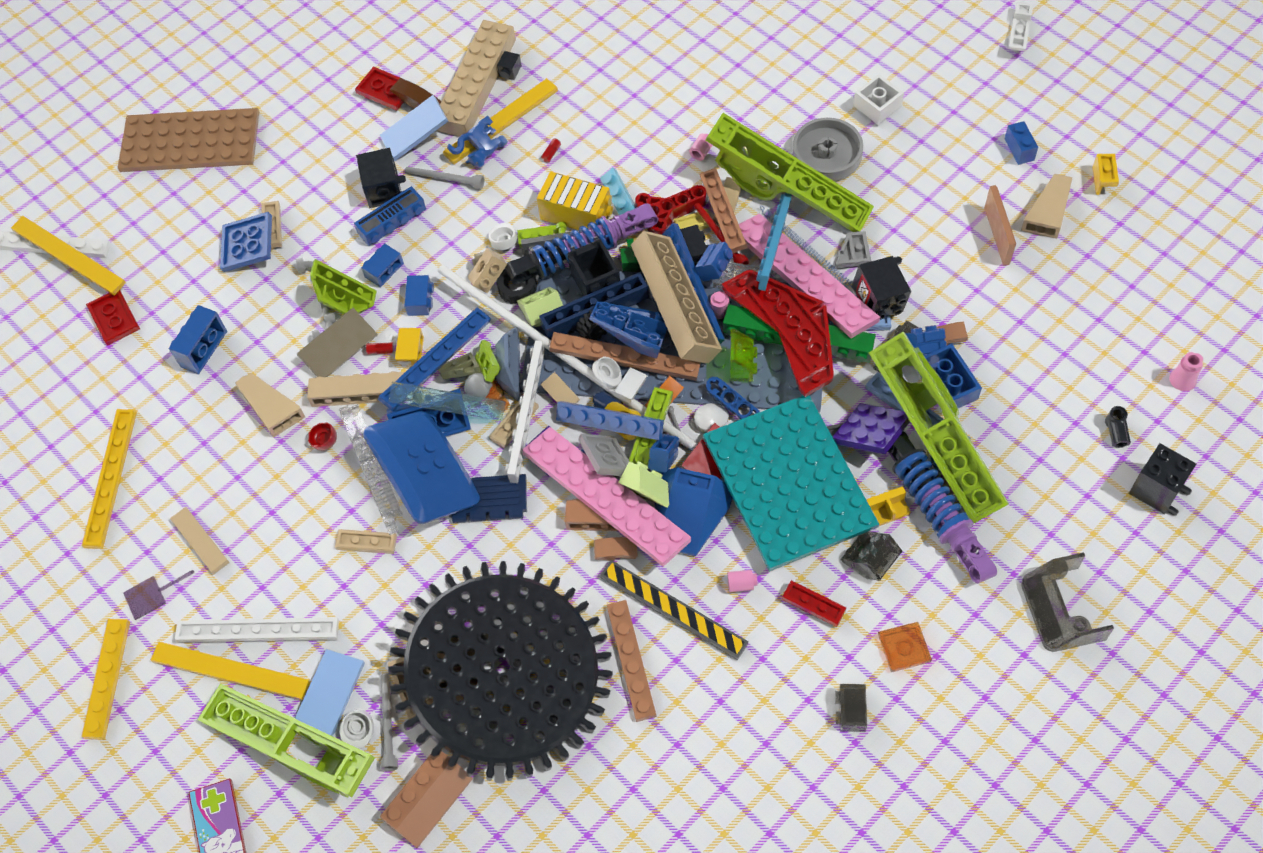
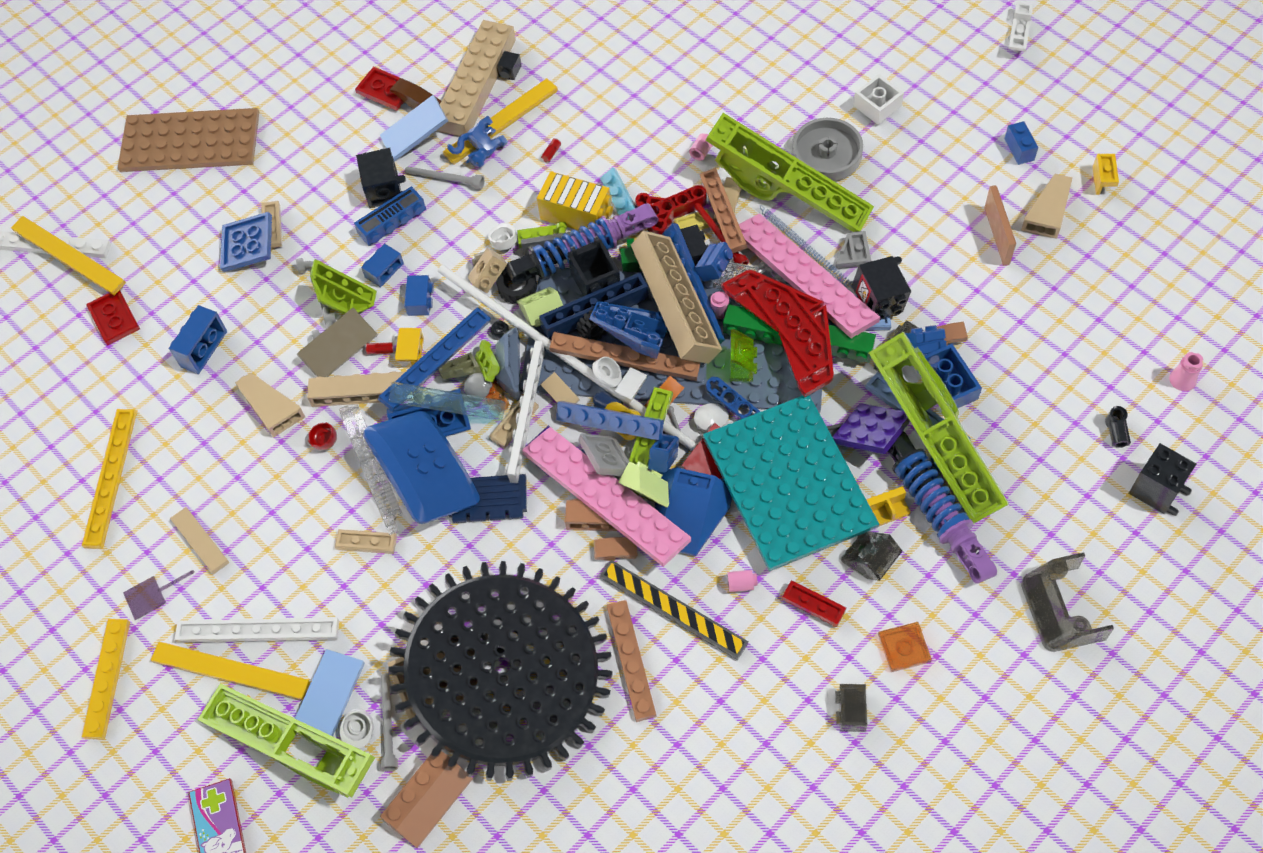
dark azure plate [756,192,792,291] -> none
none -> black plate [491,321,509,339]

